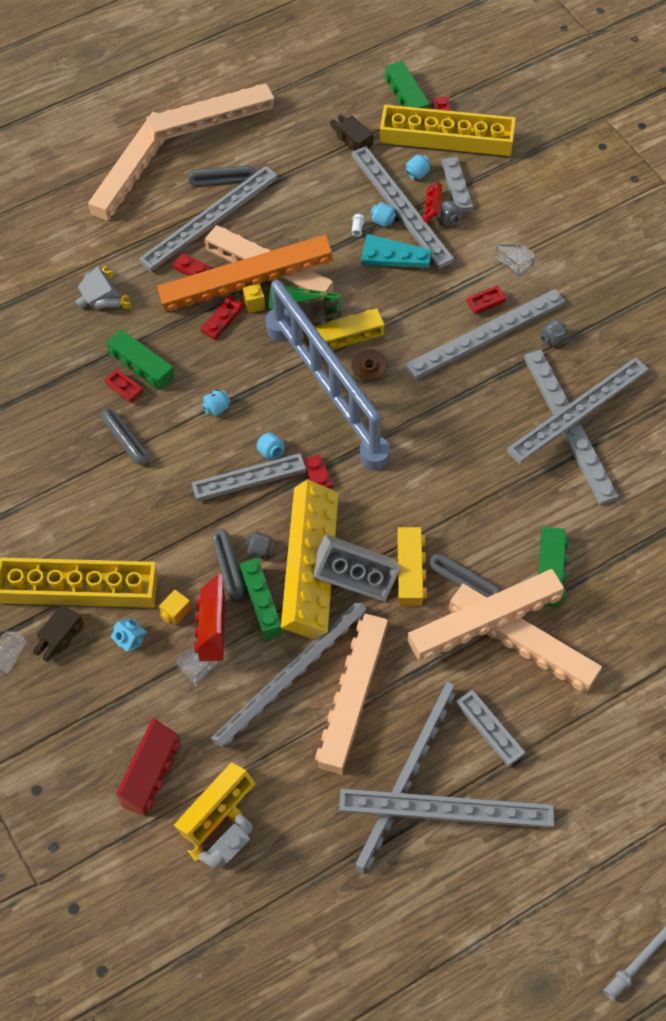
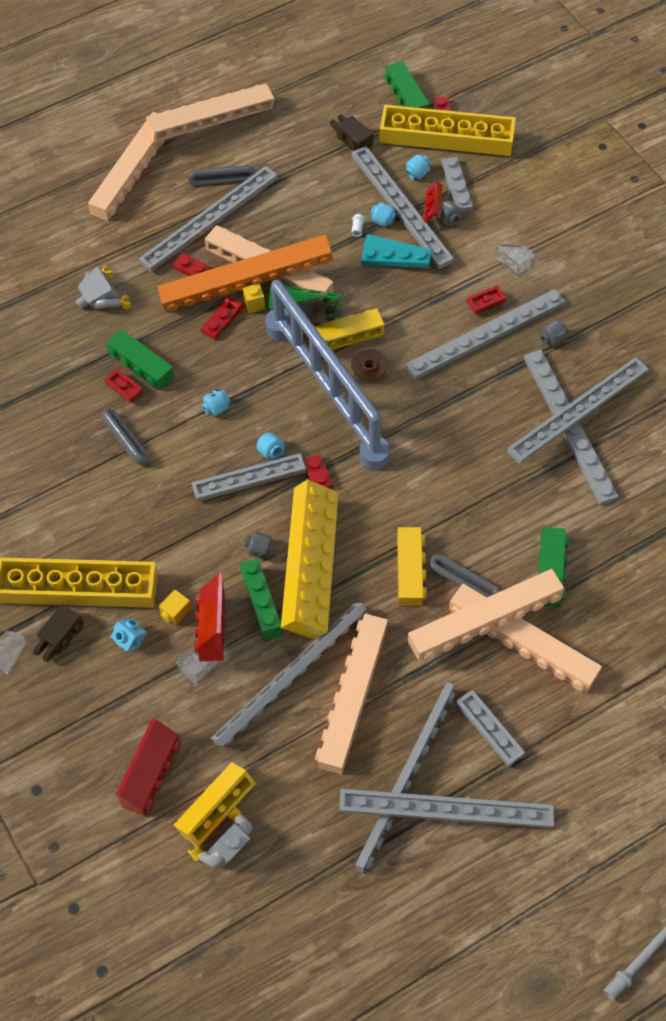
dark grey piece [212,529,246,600] -> none
light grey slope [314,534,401,602] -> none

